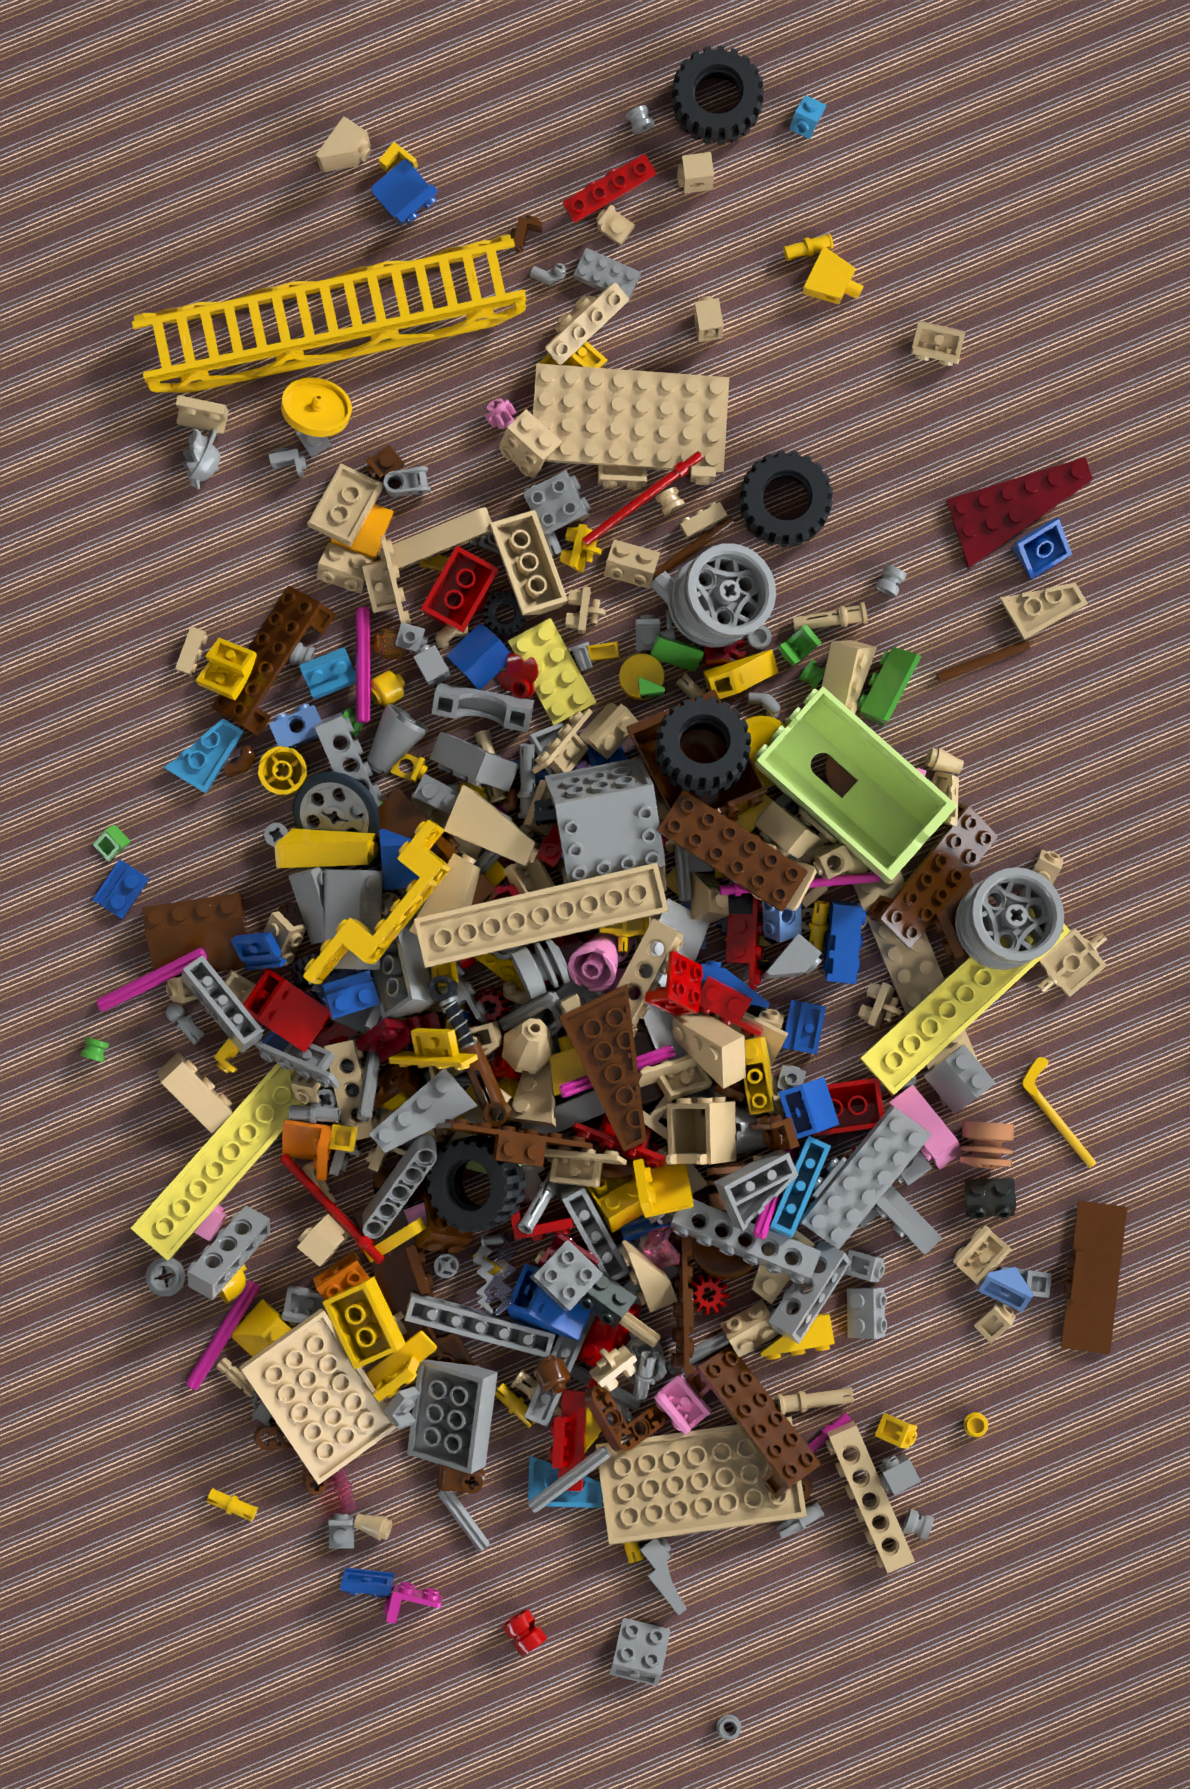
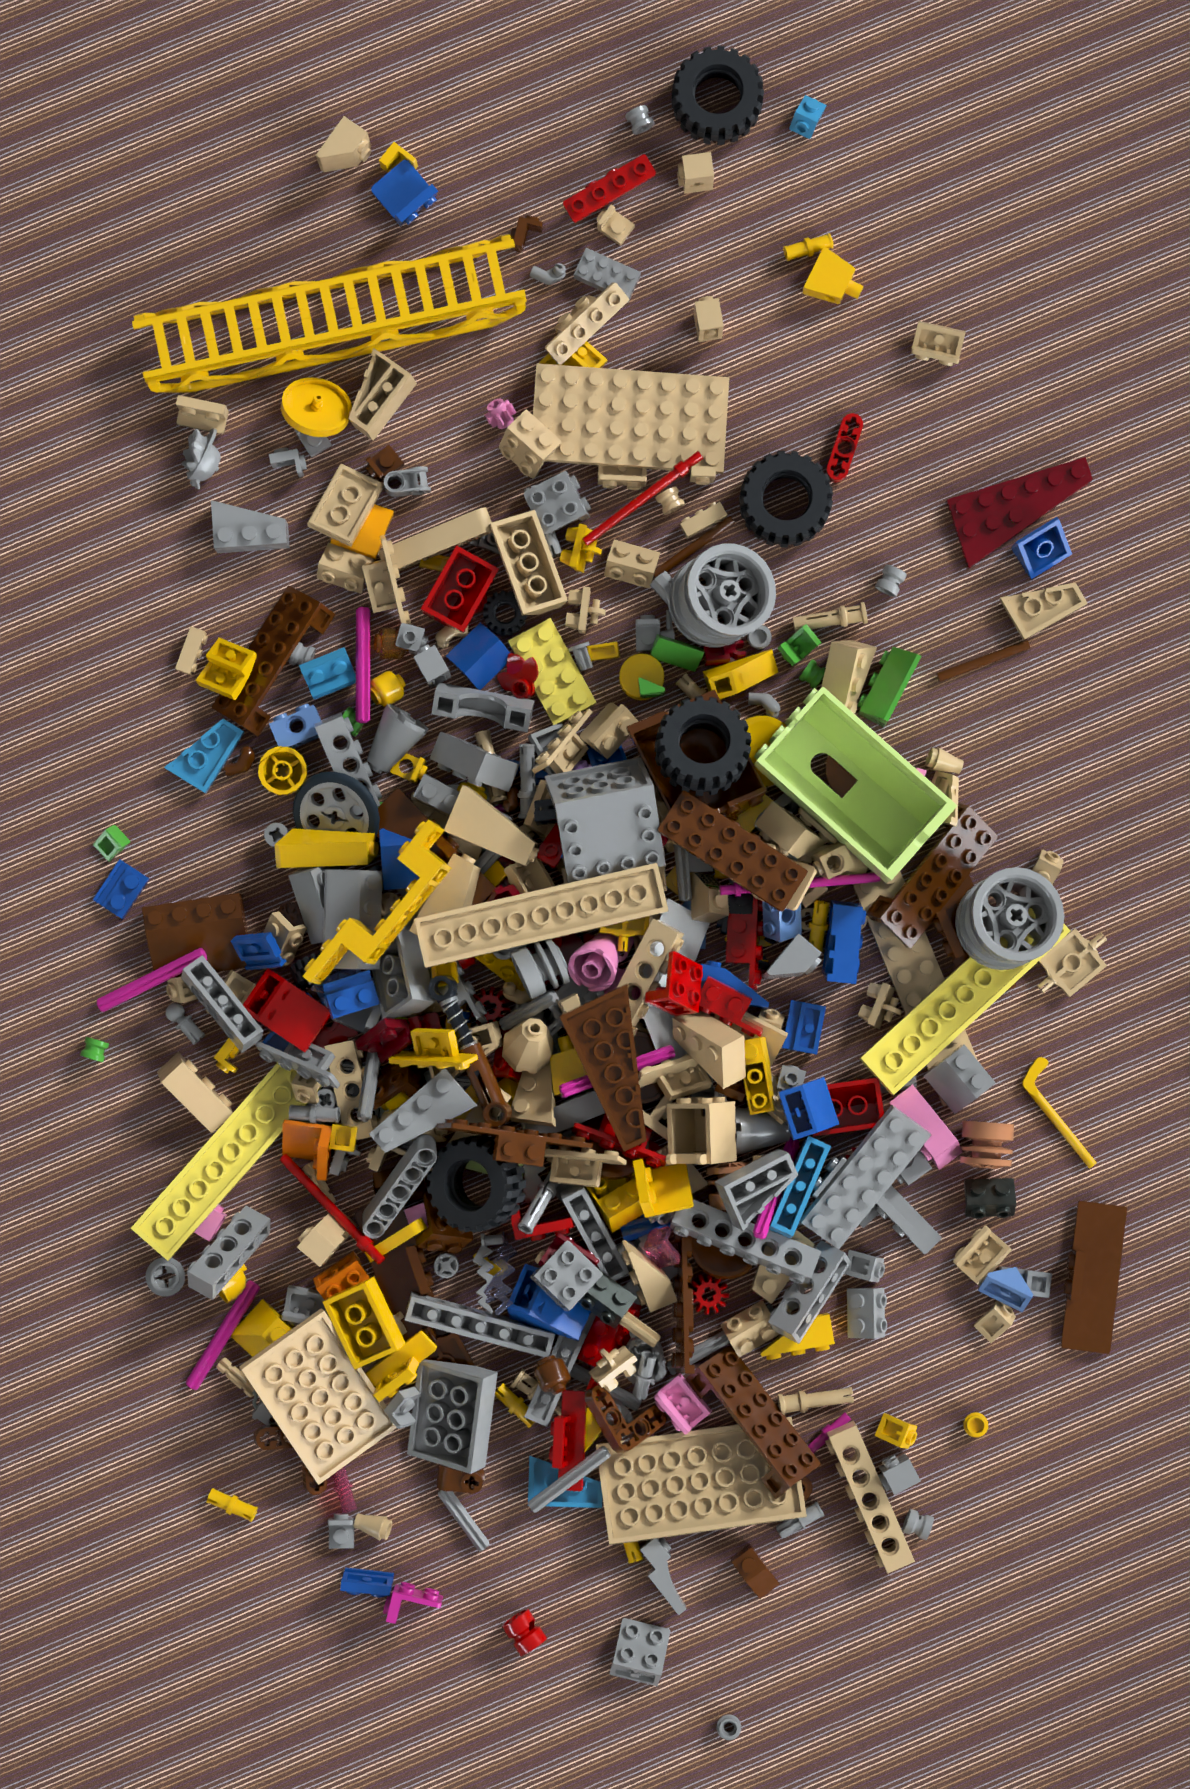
reddish brown bracket [749,1114,799,1149] -> none
none -> light grey wedge [211,500,290,553]
none -> tan wedge [348,348,417,441]
none -> reddish brown slope [731,1544,780,1599]
none -> red beam [826,413,863,483]

